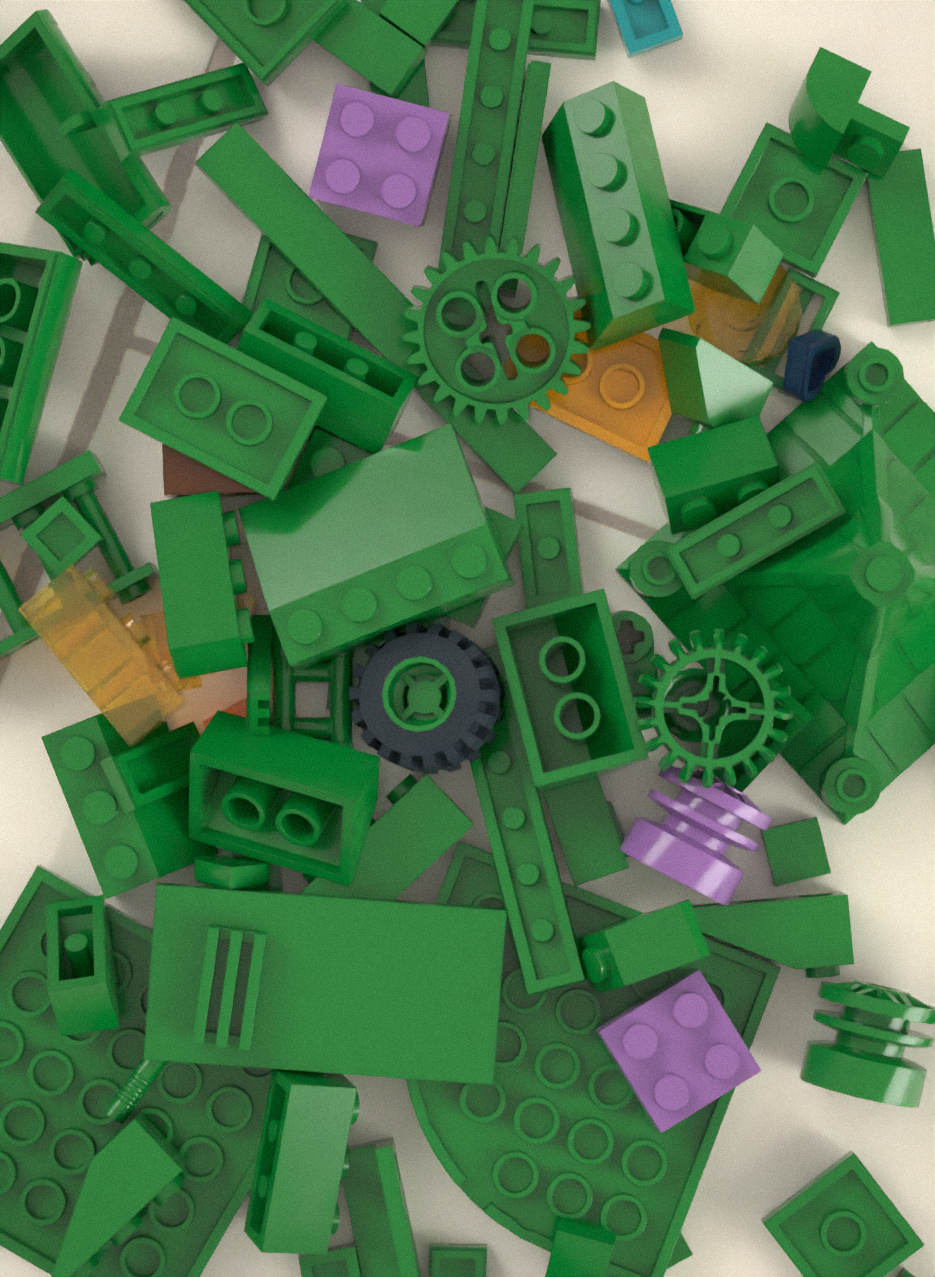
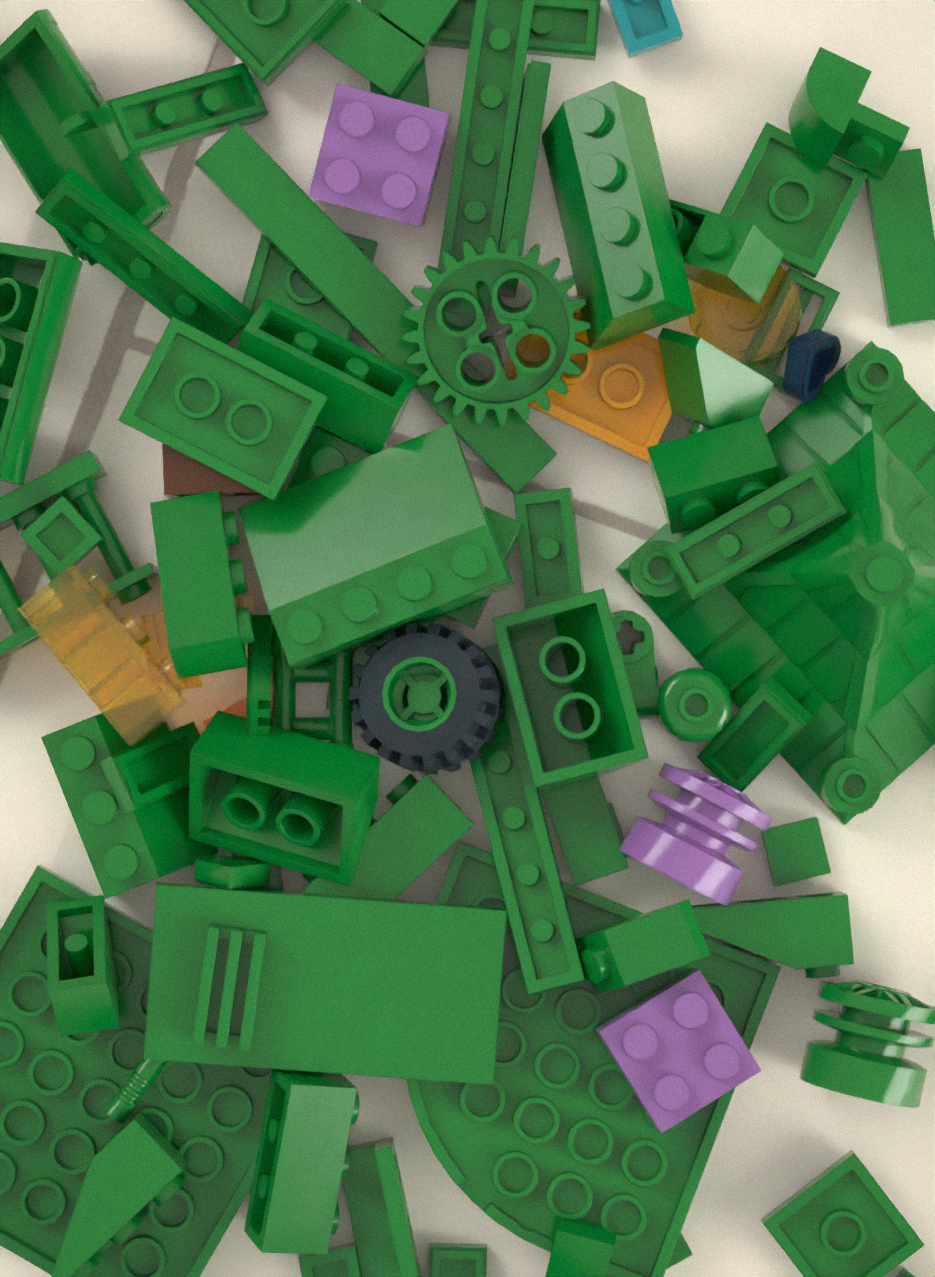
green gear [633,628,793,788] -> none

